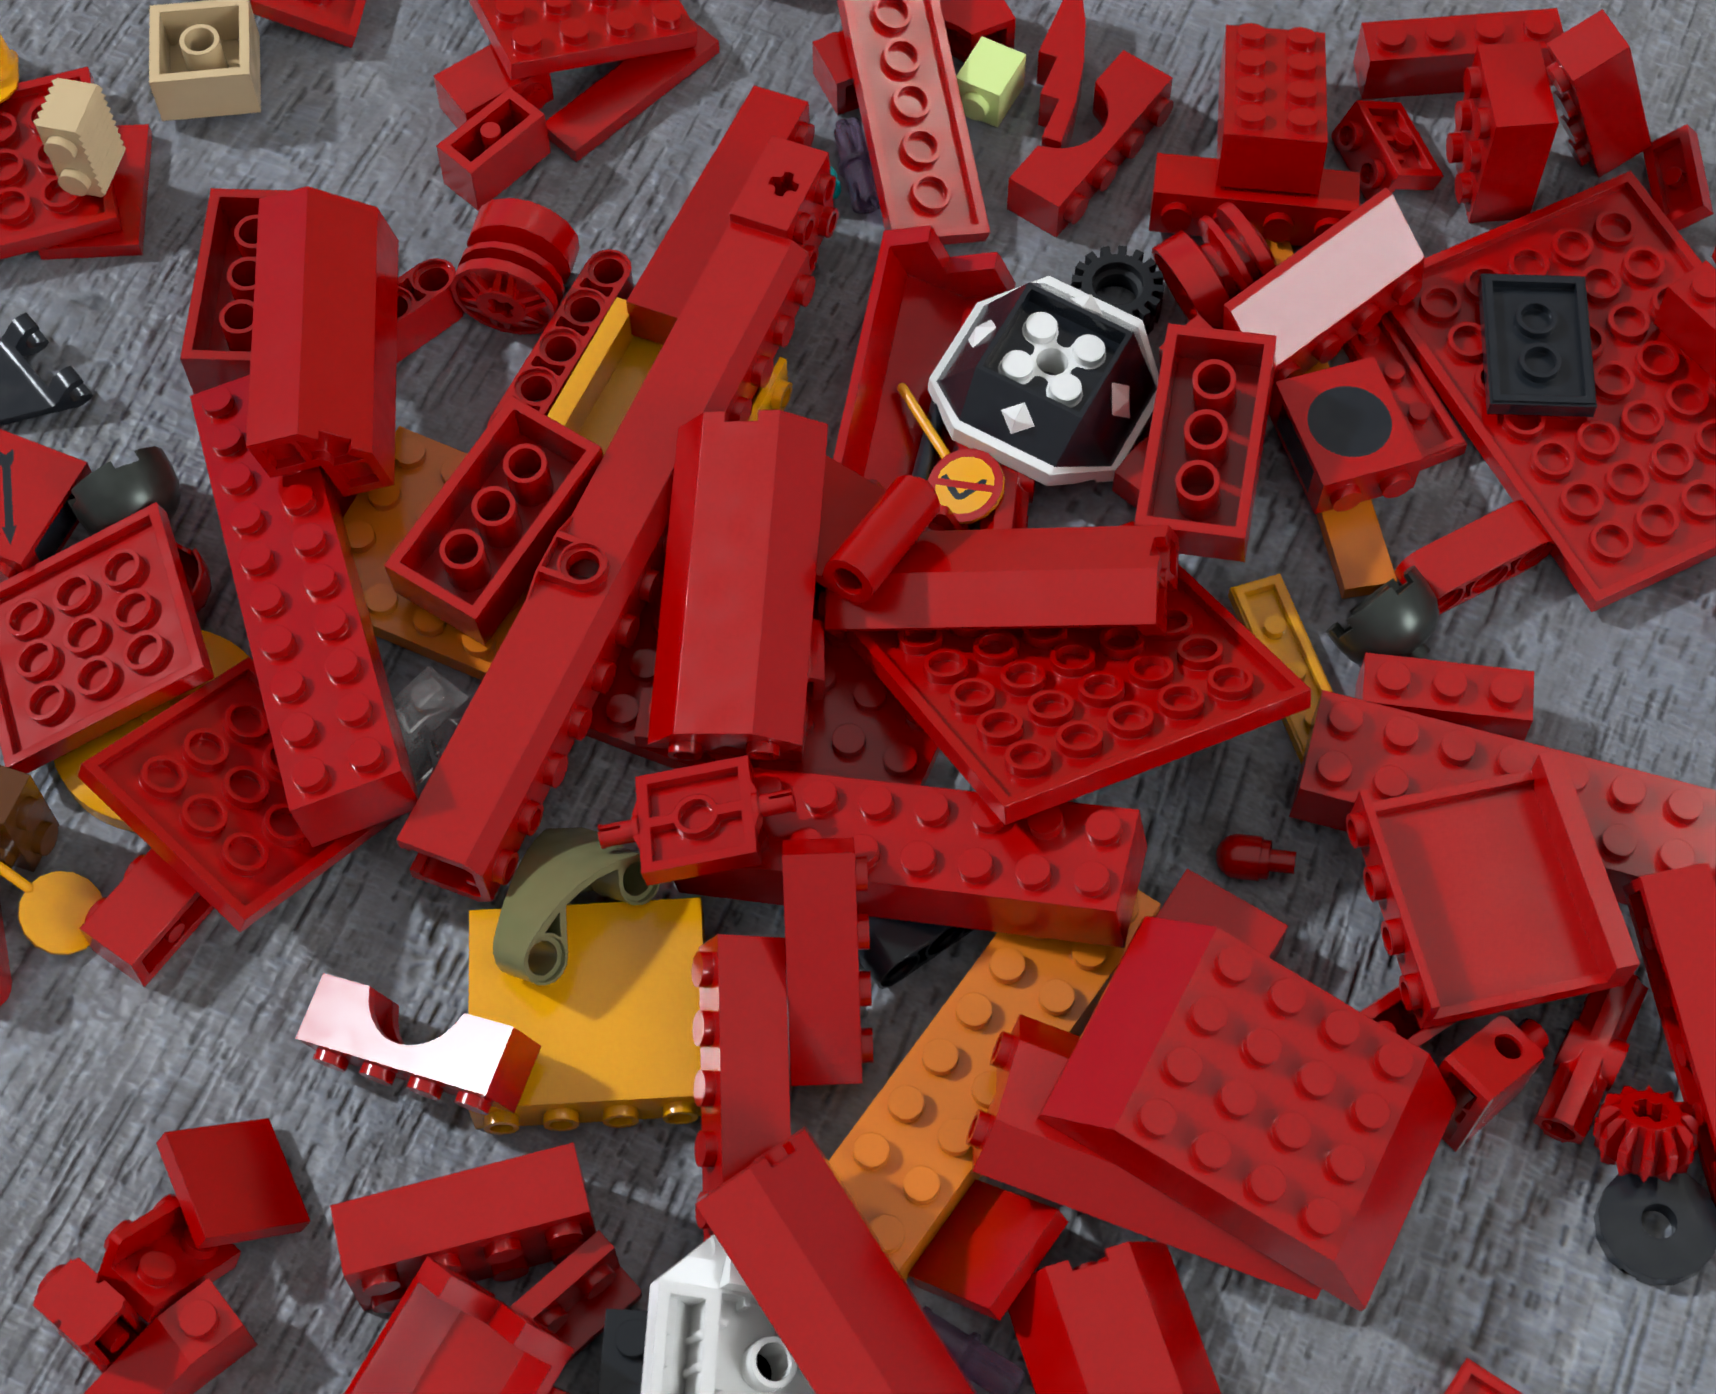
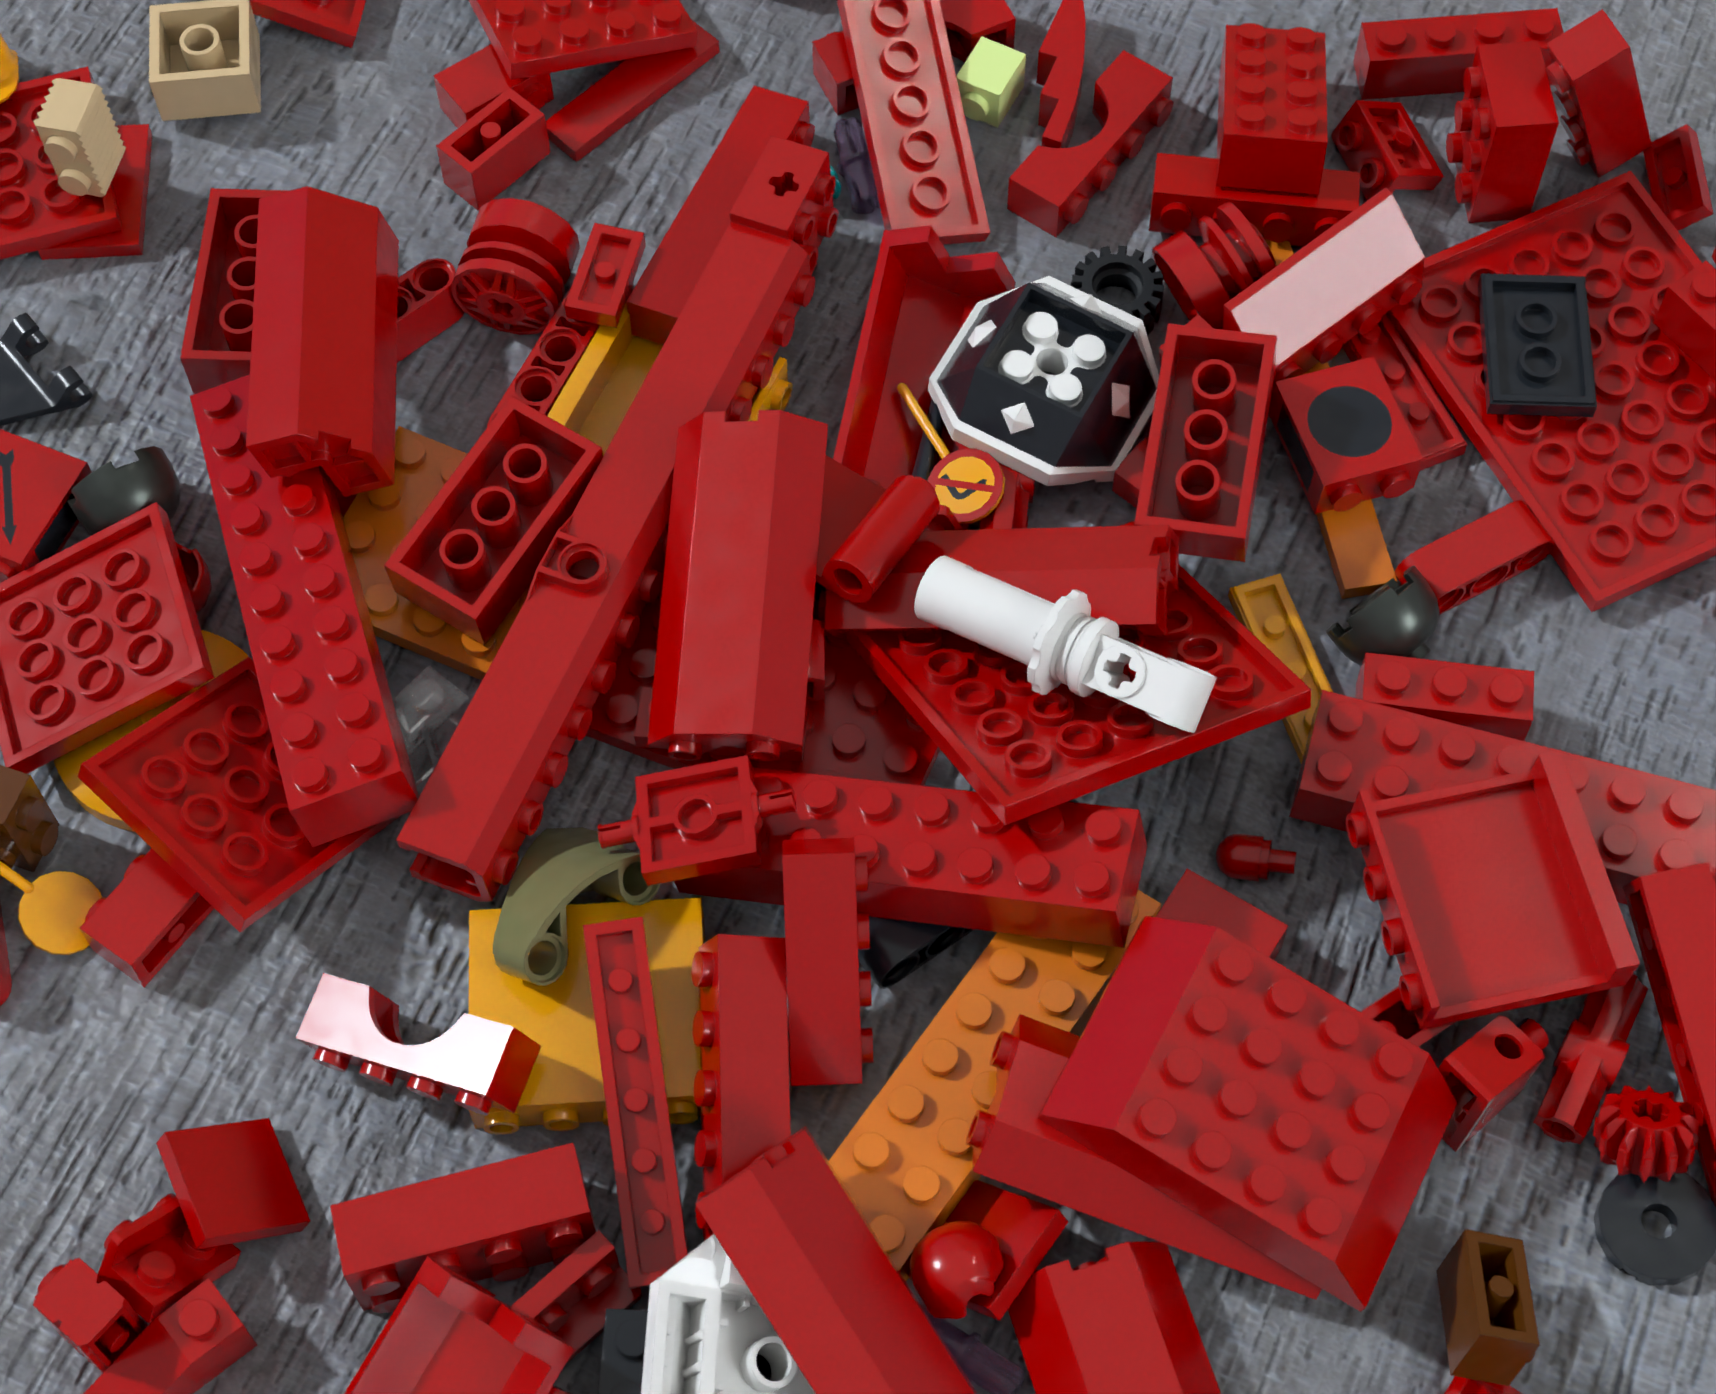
none -> red plate [565,223,646,328]
none -> red plate [583,917,688,1289]
none -> red hair [909,1220,1004,1319]
none -> white piece [914,555,1217,733]
none -> reddish brown brick [1436,1229,1540,1386]

